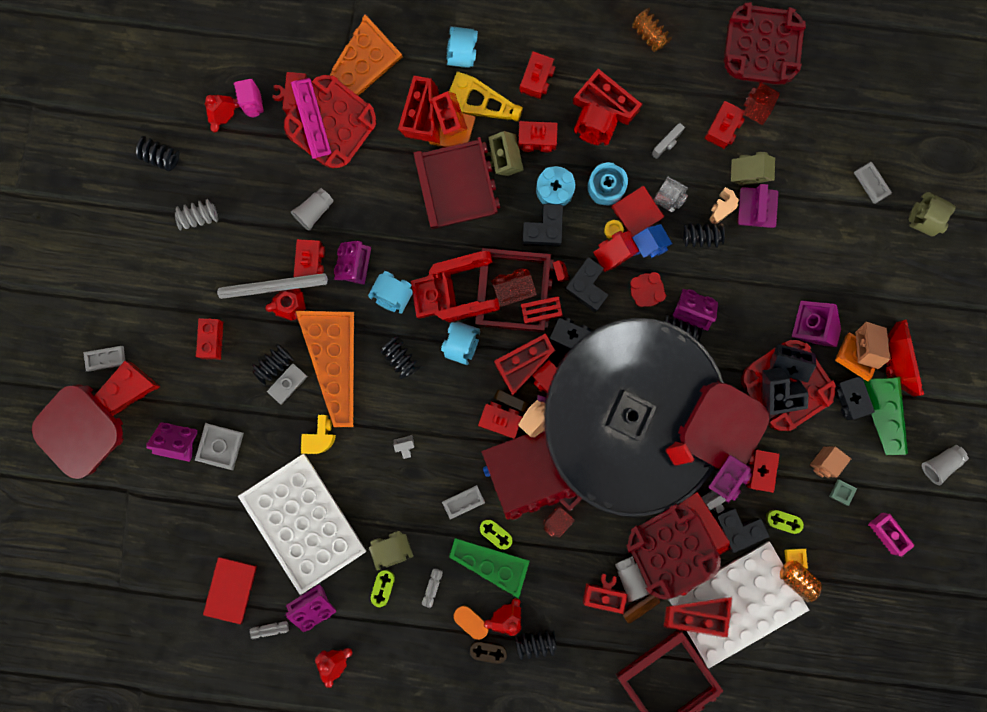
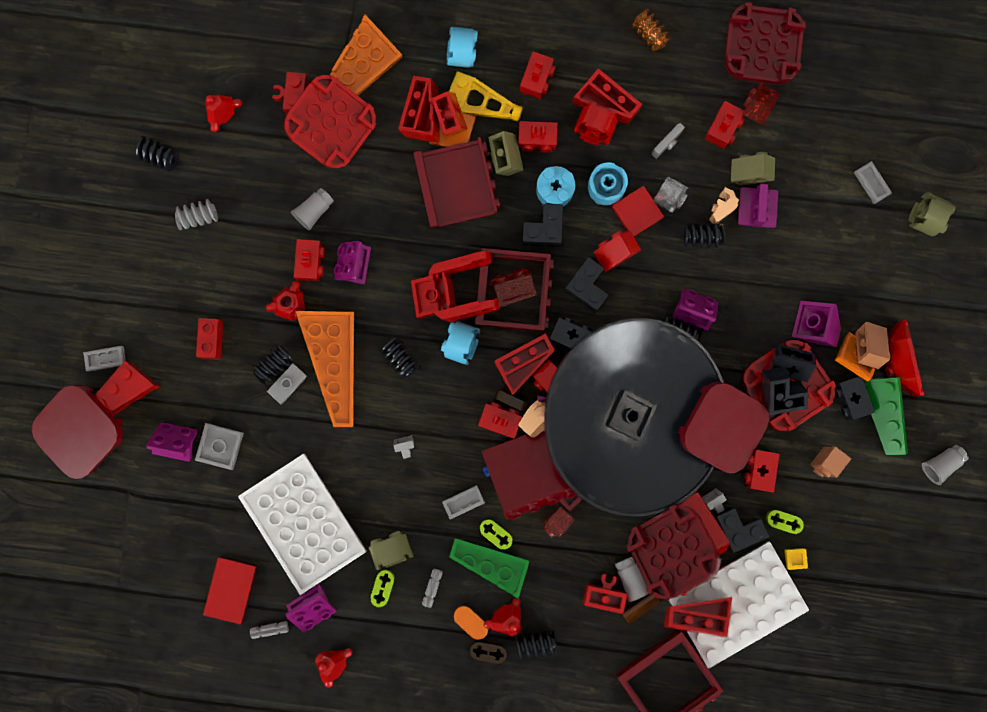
light grey axle [217,273,328,299] -> none
dark pink brick [234,79,264,117] -> none
dark pink tile [291,78,331,159] -> none
yellow brick [301,415,336,454] -> none
medium azure brick [368,271,413,314] -> none
red tile [521,296,563,324] -> none
red tile [553,261,570,282] -> none
yellow tile [604,220,624,240] -> none
red piece [630,272,666,307] -> none
blue brick [632,224,672,258] -> none
red slope [666,442,694,465] -> none
magenta bracket [708,455,752,502] -> none
clear orange piece [779,561,822,602] -> none
sand green tile [829,480,857,506] -> none
dark pink brick [868,513,914,556] -> none

